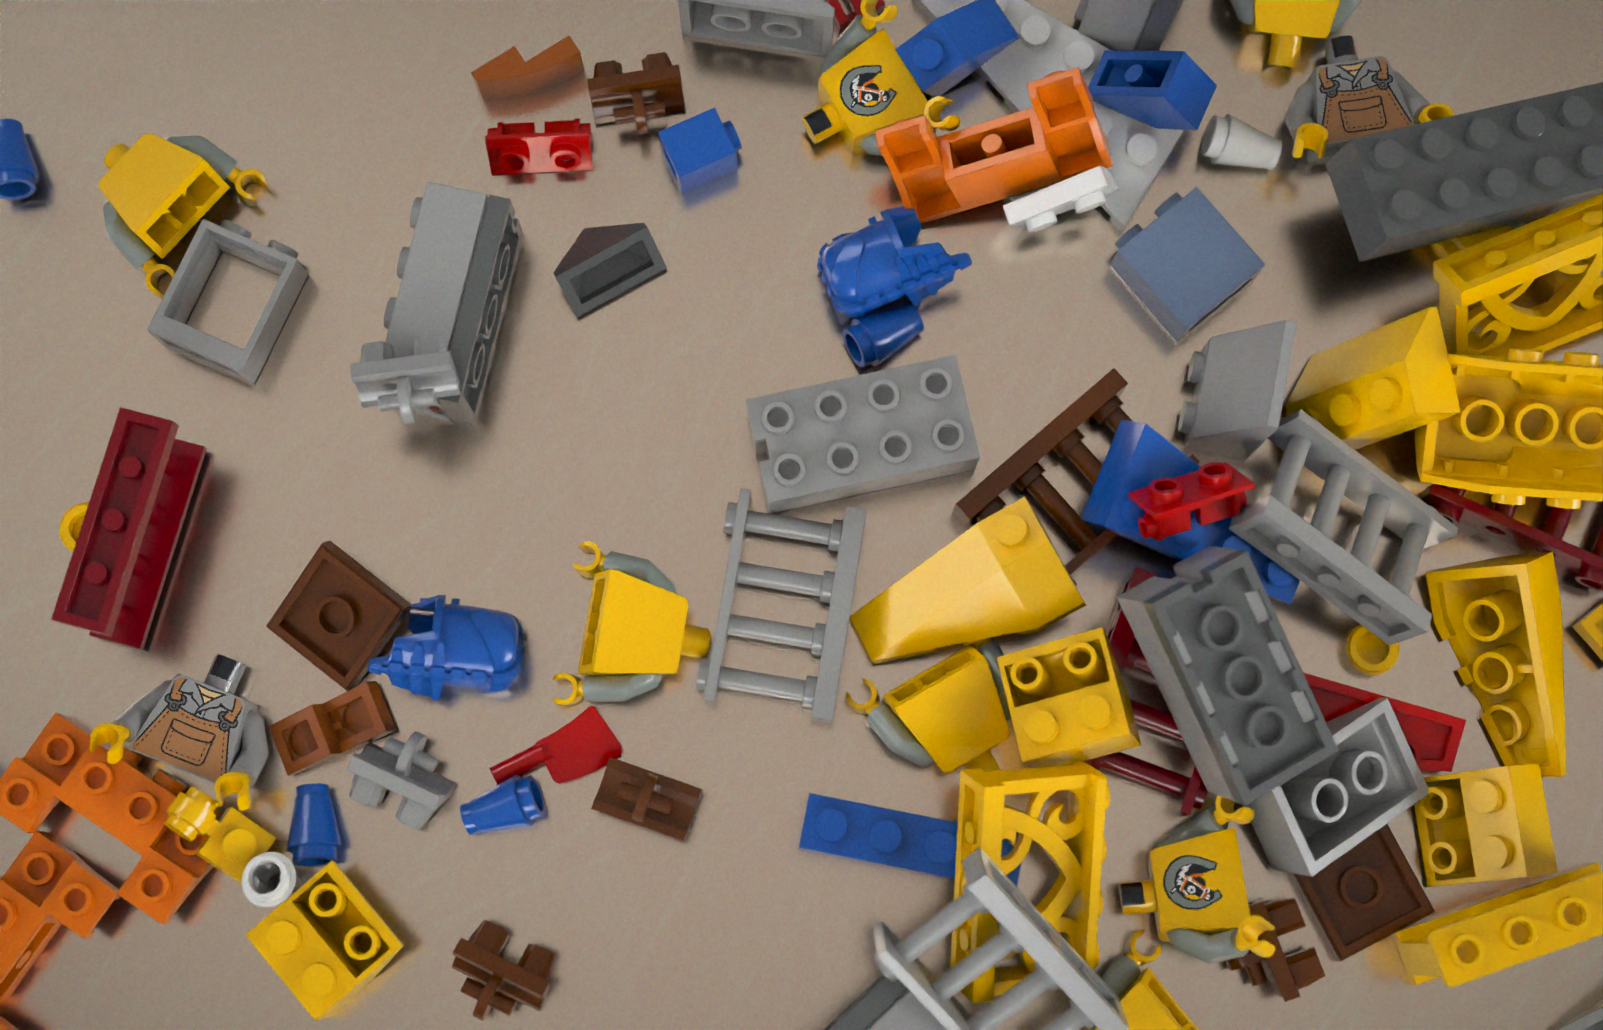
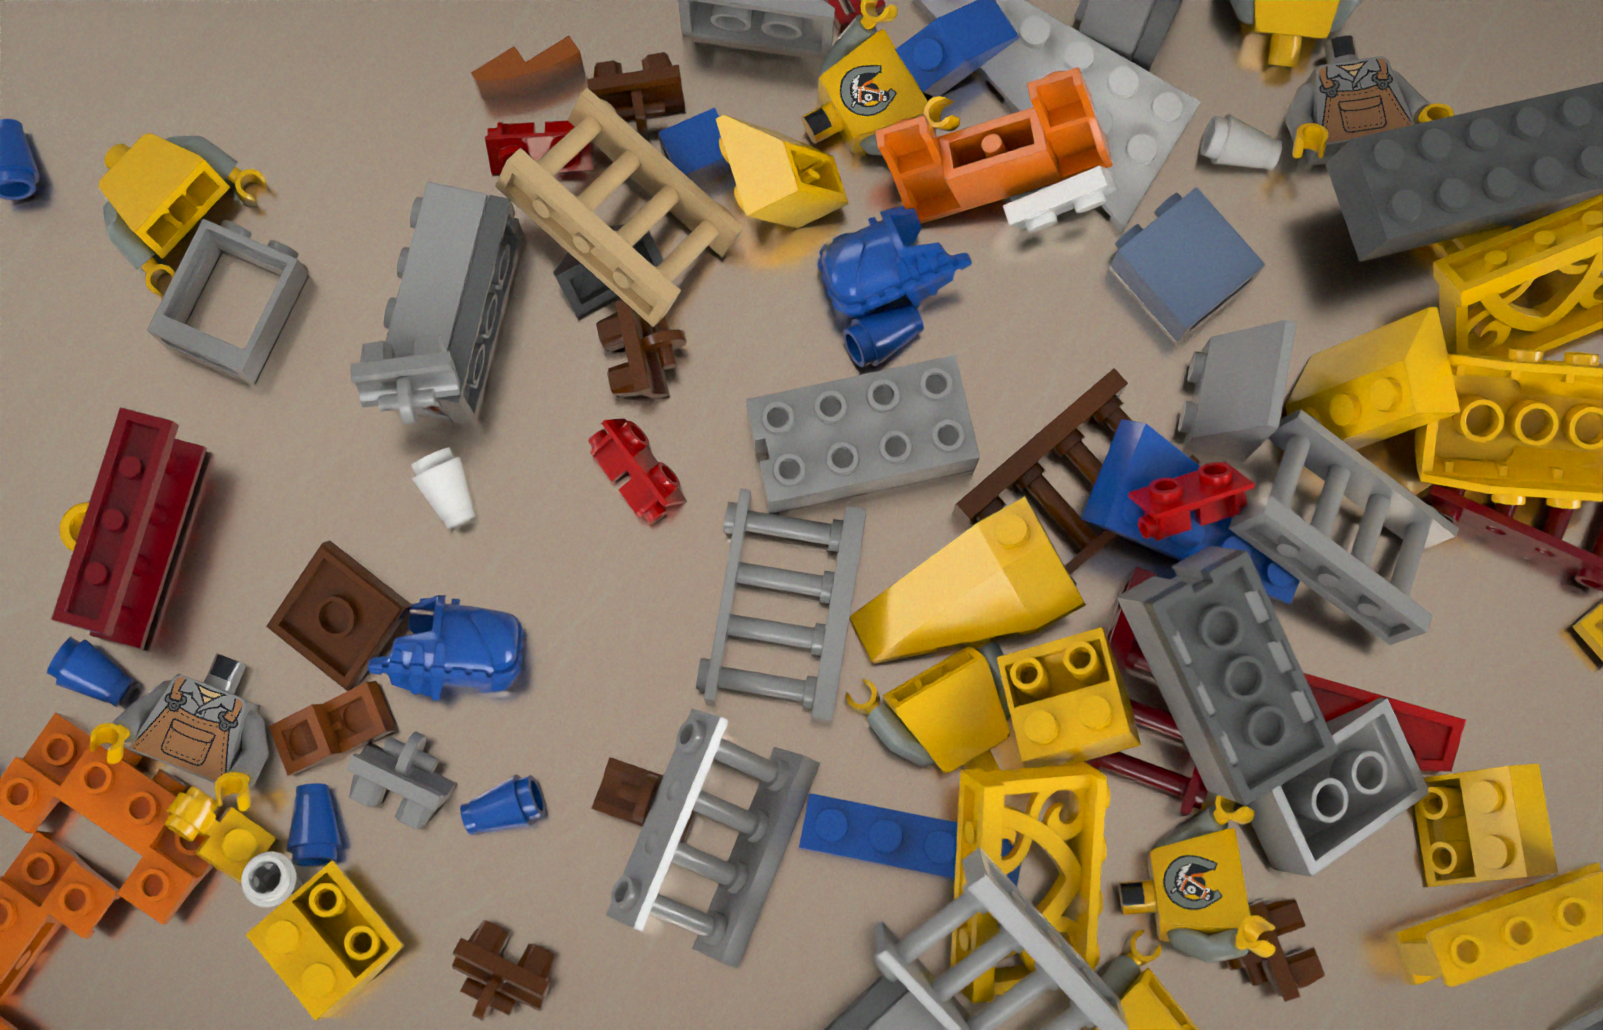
red piece [490,706,622,785] -> none
yellow torso [553,541,710,706] -> none
blue slope [1088,50,1217,130] -> none
reddish brown tile [1288,824,1435,962] -> none
yellow tile [1342,624,1399,677] -> none
yellow wedge [1425,552,1566,777] -> none
none -> blue cone [47,637,134,707]
none -> white cone [411,447,476,530]
none -> tan fence [495,88,744,327]
none -> red hinge [588,418,687,524]
none -> reddish brown hips [596,300,687,400]
none -> light grey fence [606,708,820,968]
none -> yellow slope [716,115,849,228]

